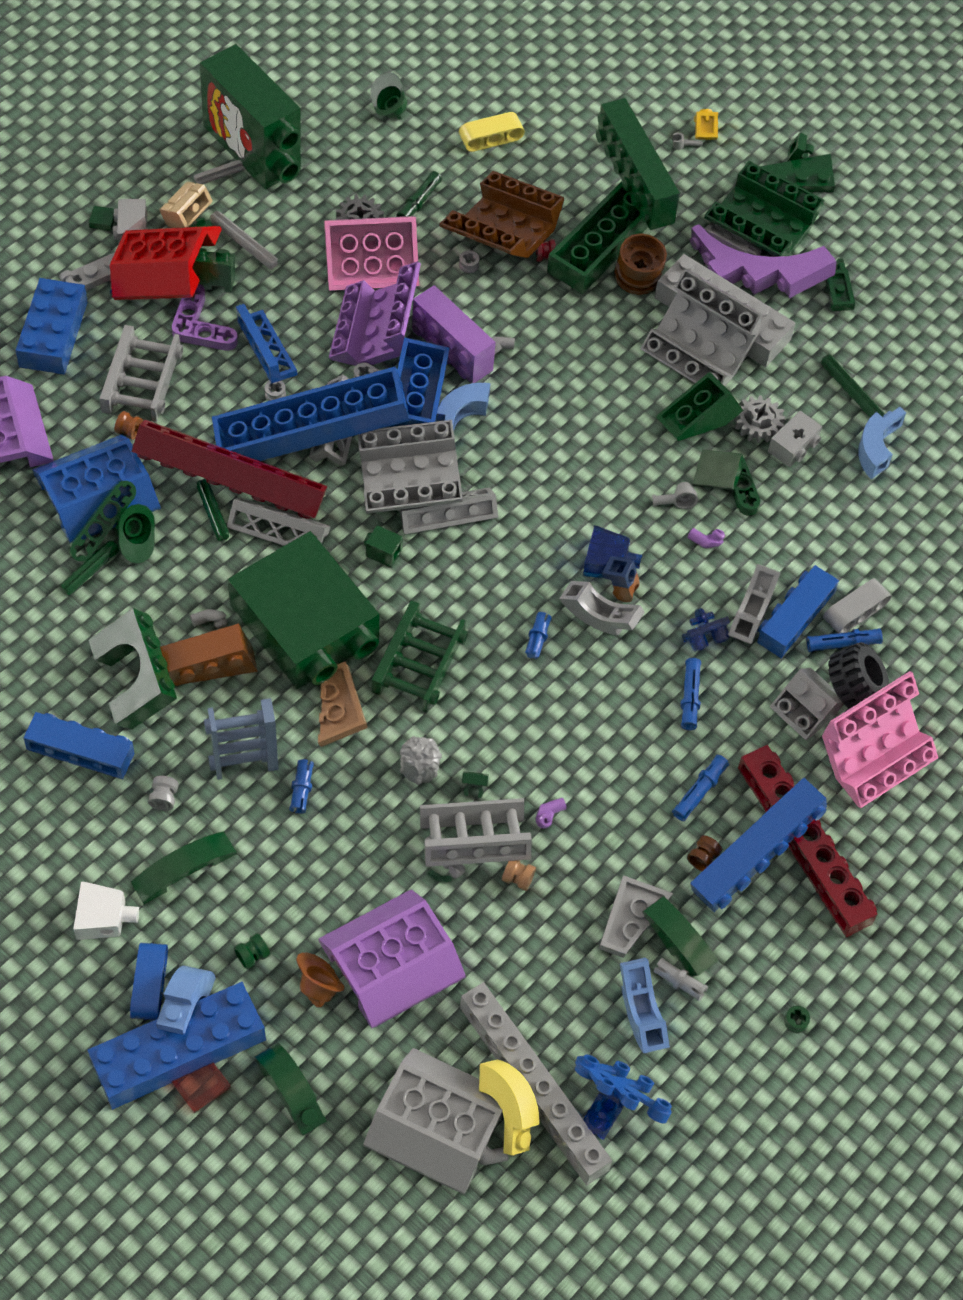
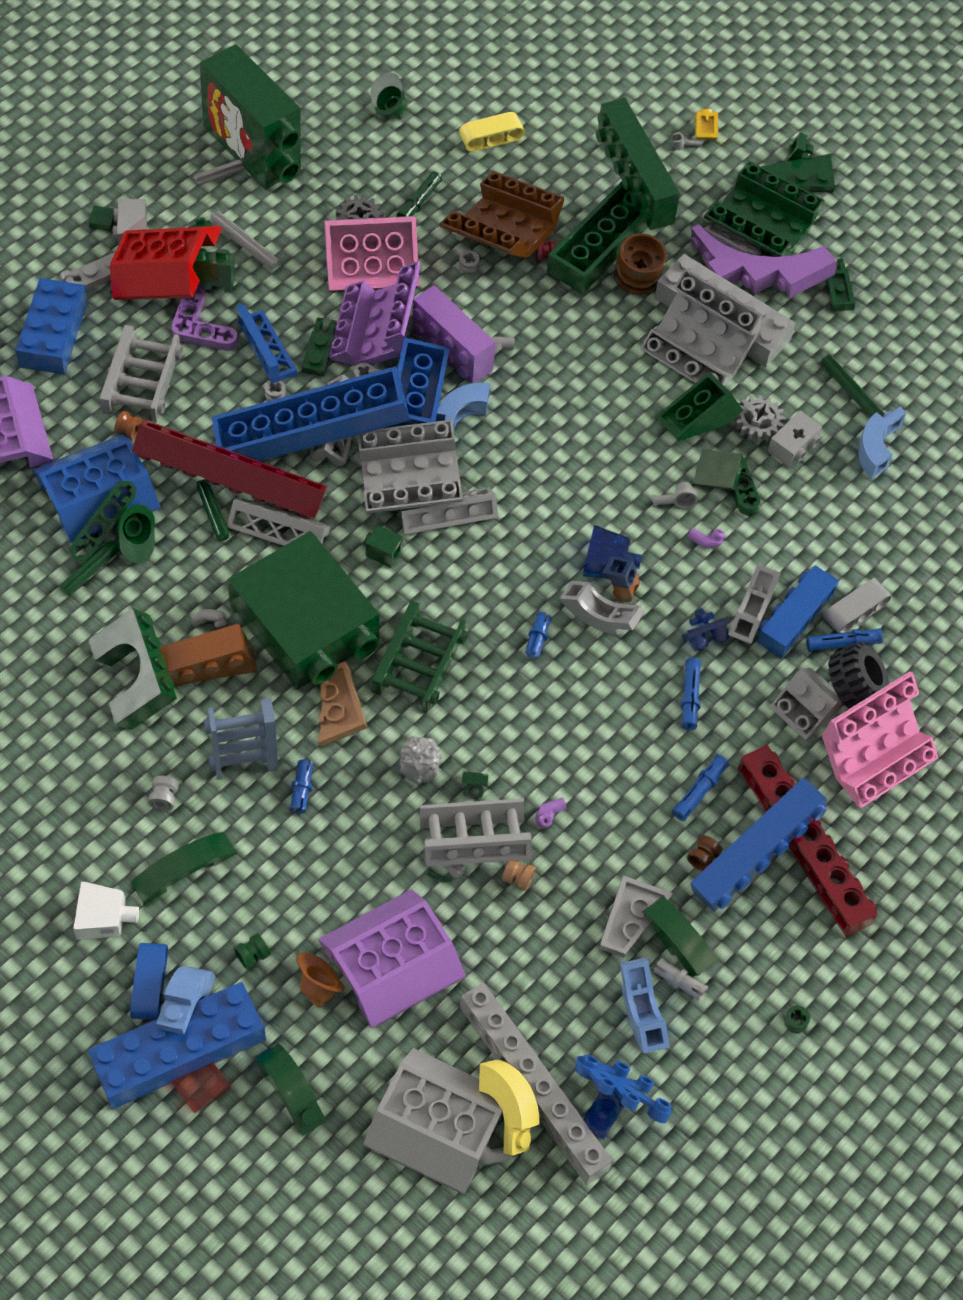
blue brick [23,712,135,779] -> none
tan brick [160,181,212,228] -> none
none -> dark green hinge [301,317,337,376]

